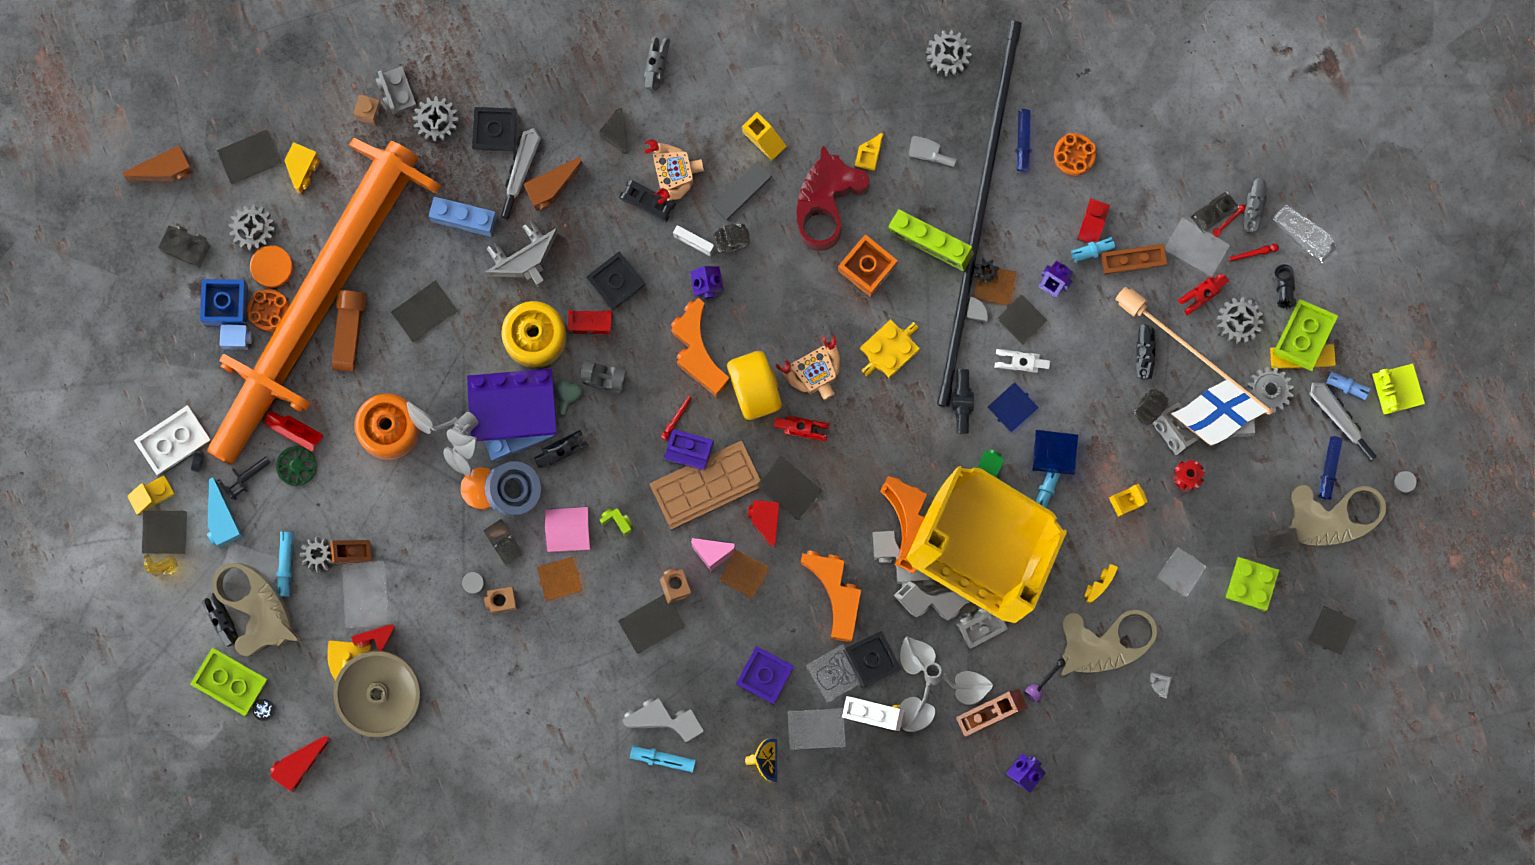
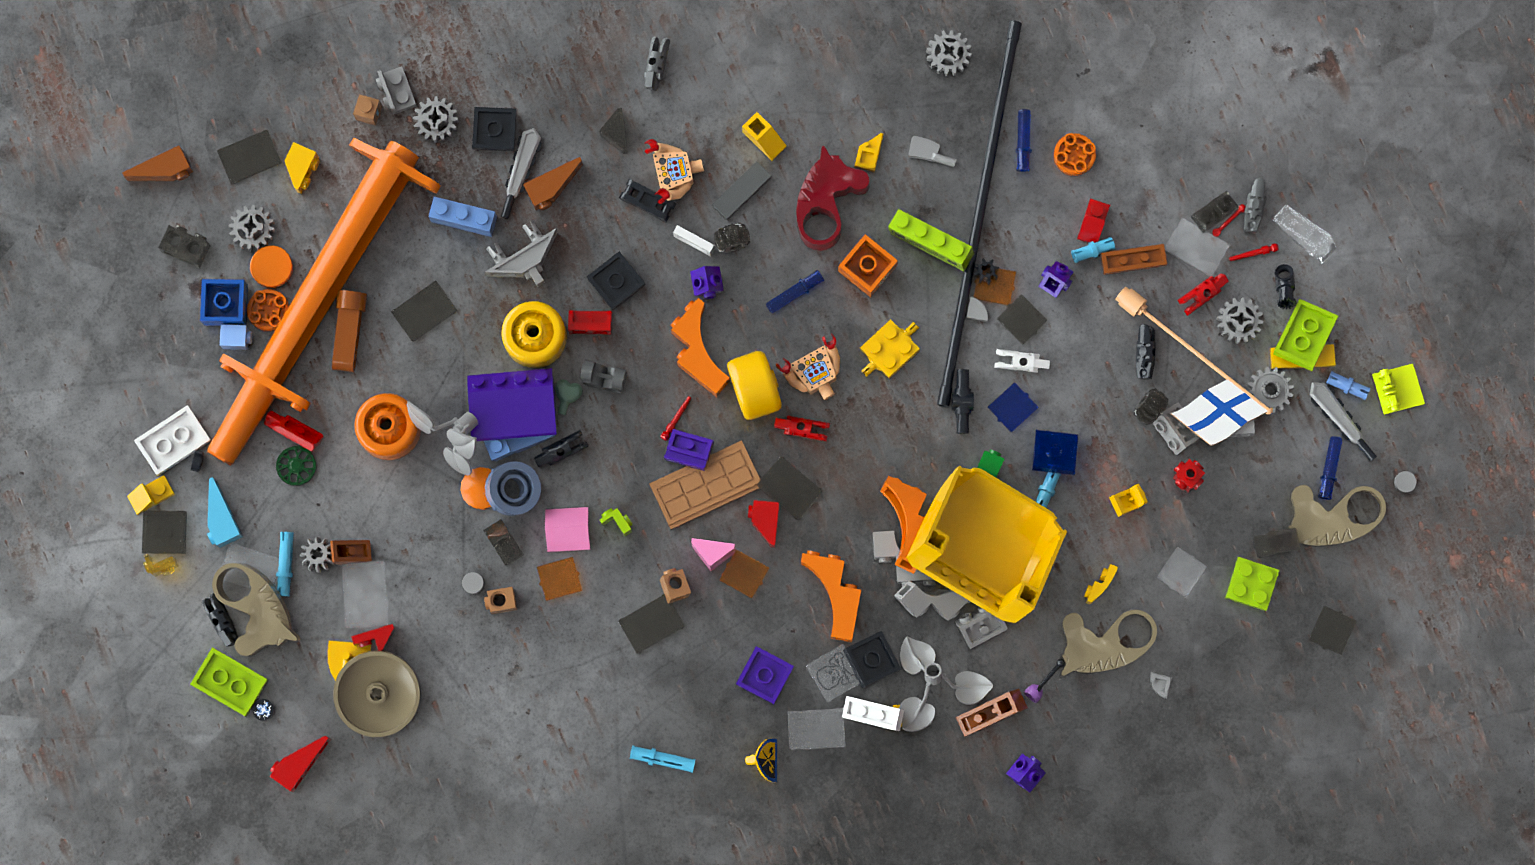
black piece [217,456,271,500] -> none
light grey arch [622,697,704,744] -> none
none -> clear blue axle [766,270,824,313]

